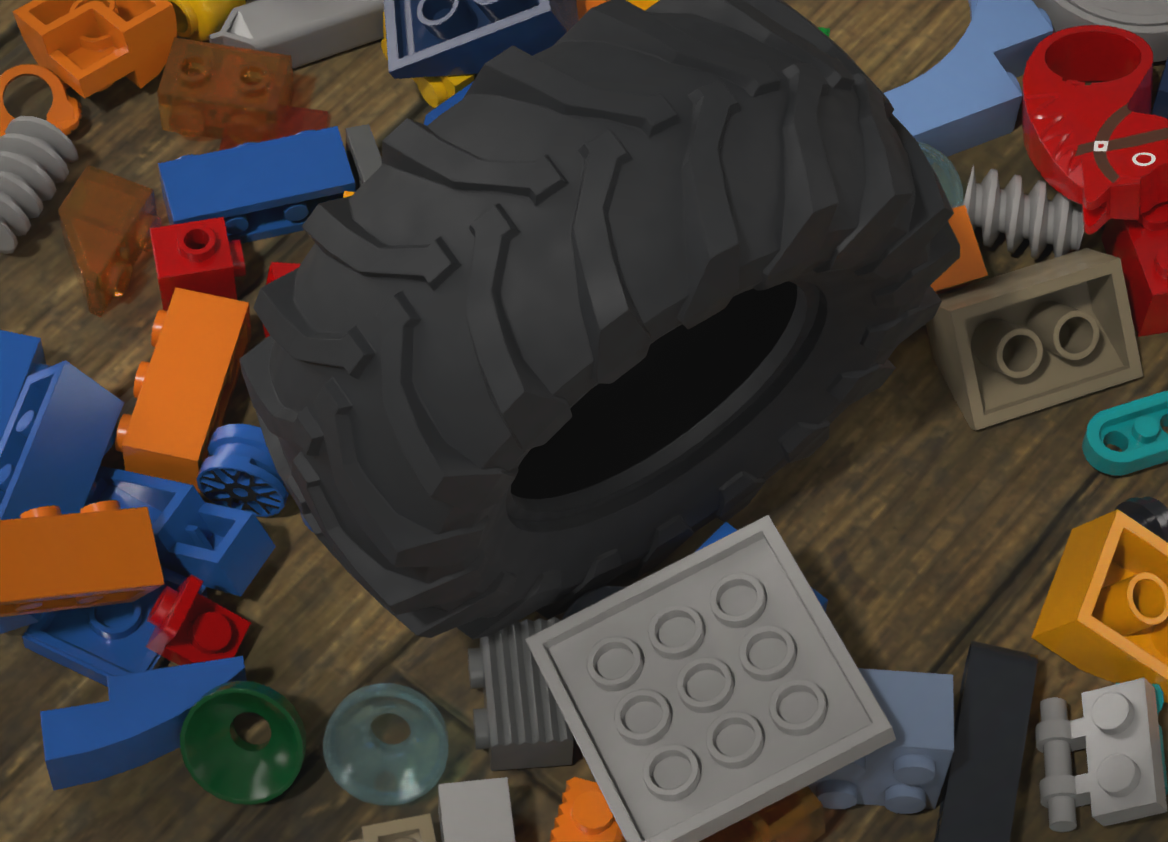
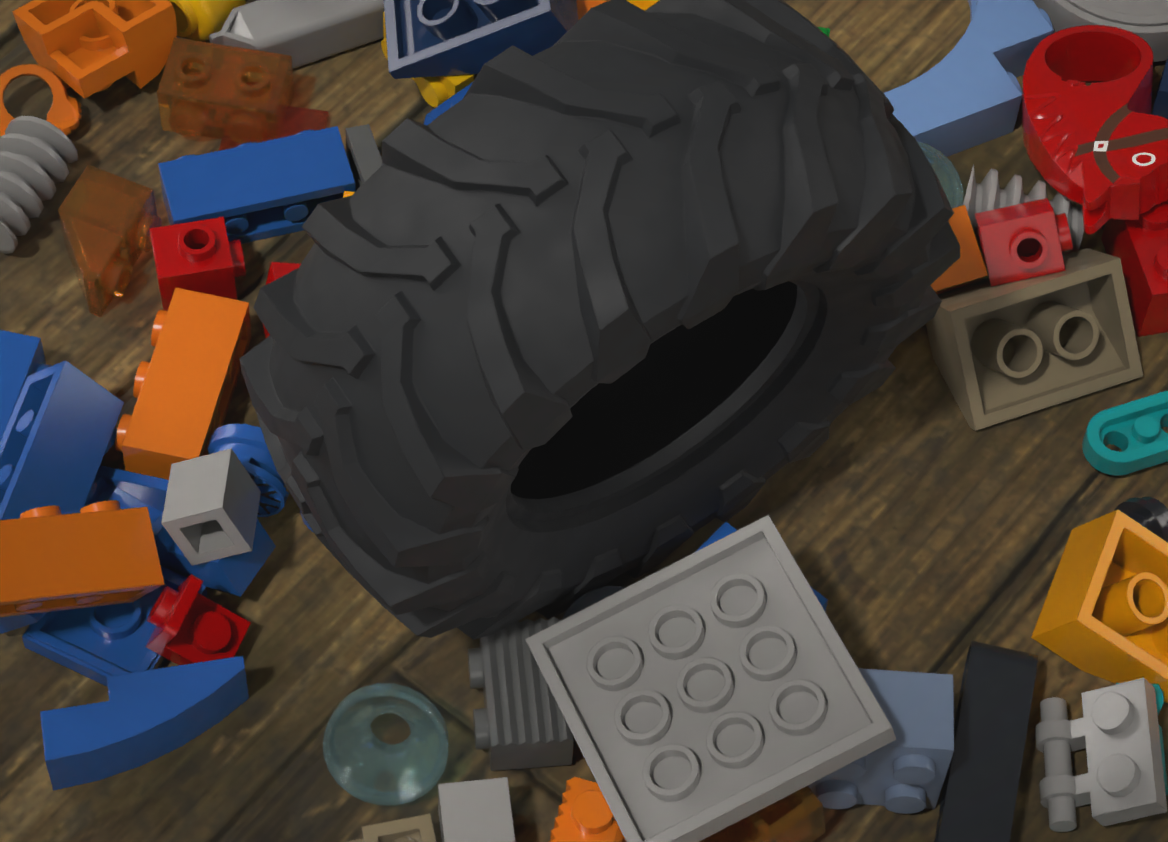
dark green piece [180,681,306,805] -> none
none -> light grey brick [161,448,261,566]
none -> red brick [974,198,1073,287]

